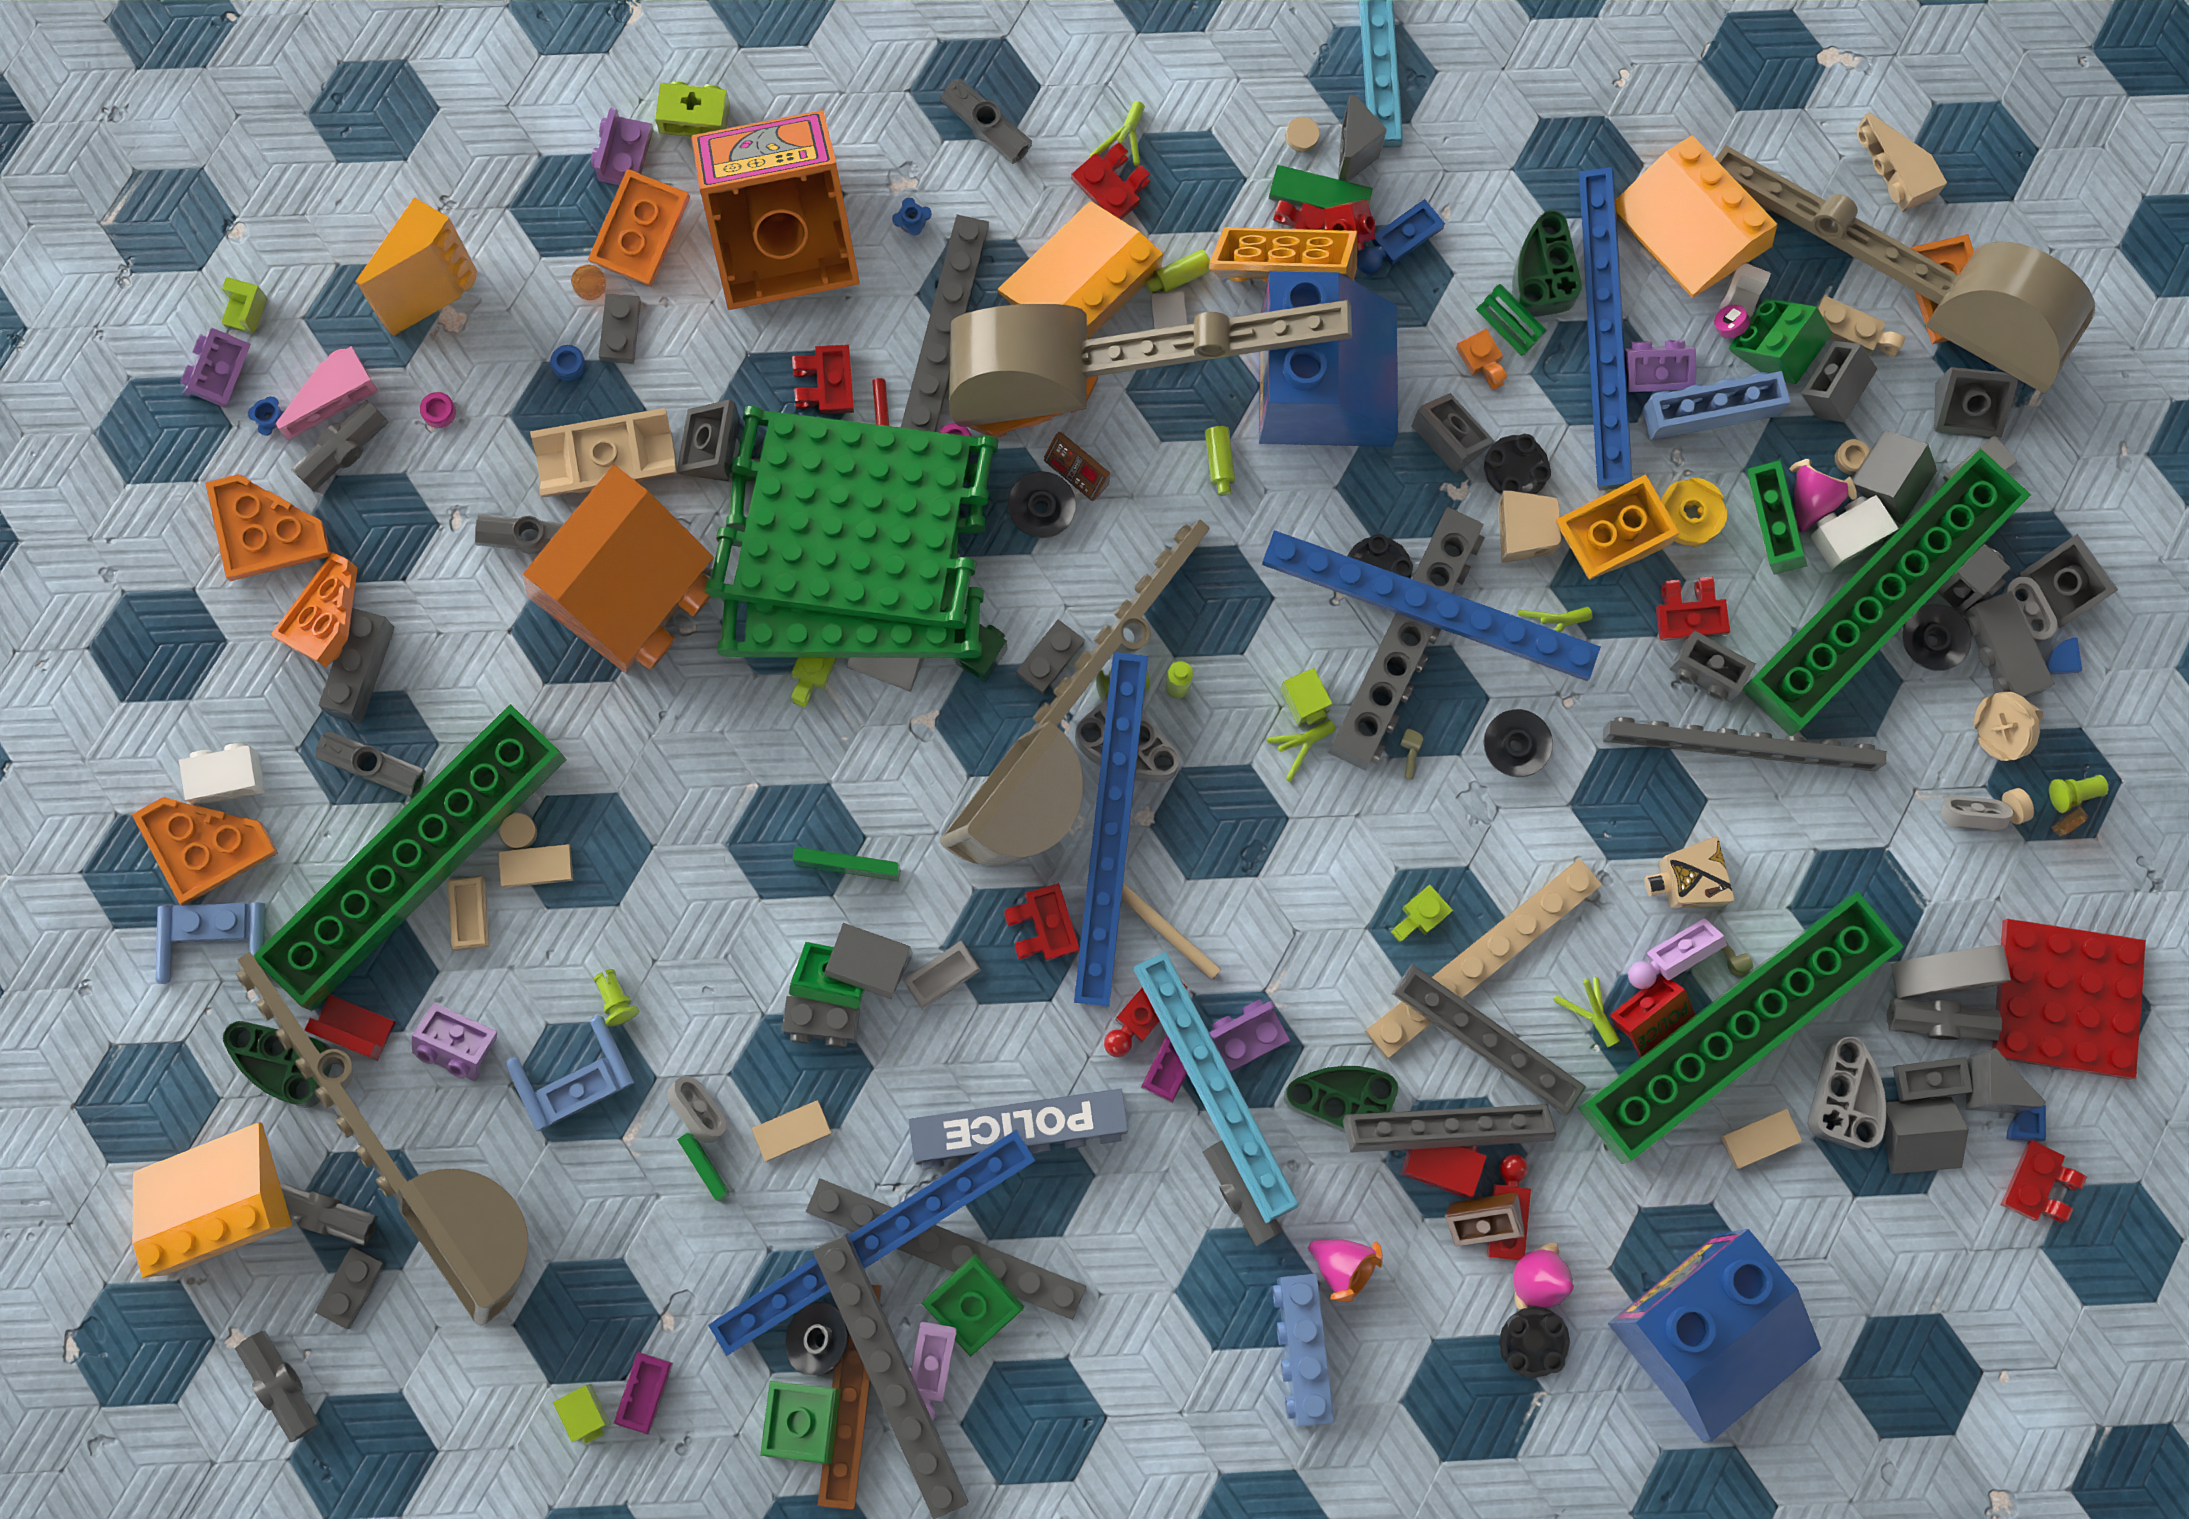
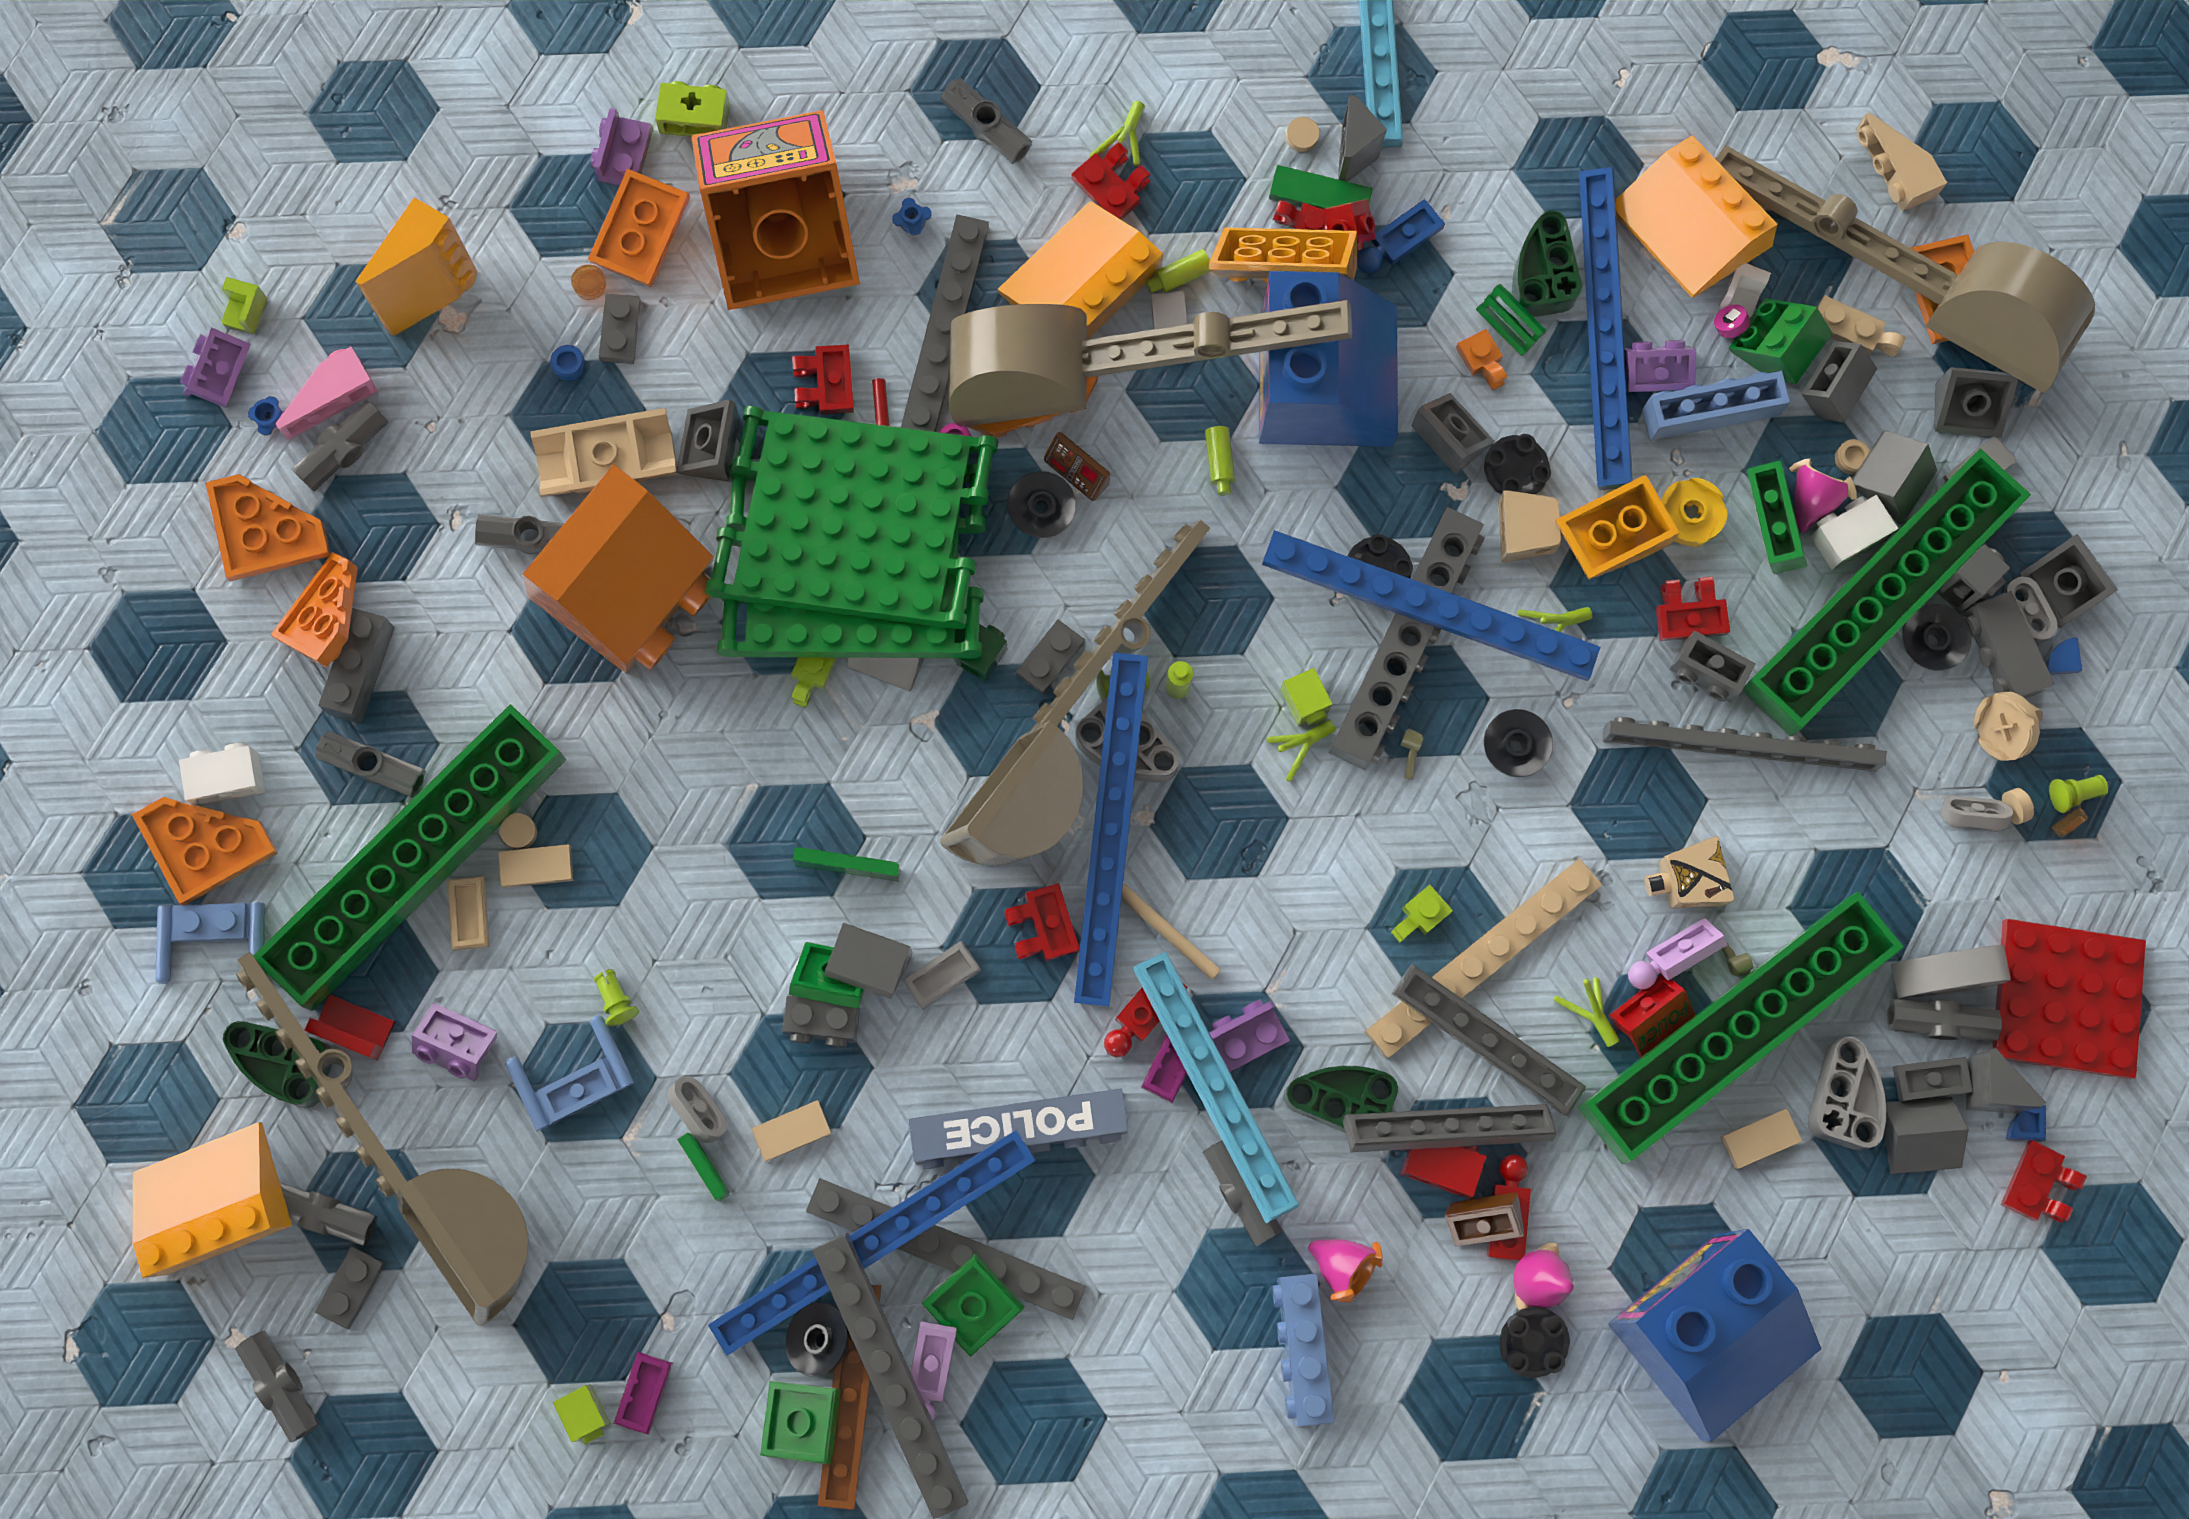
dark pink tile [420,392,456,428] -> none

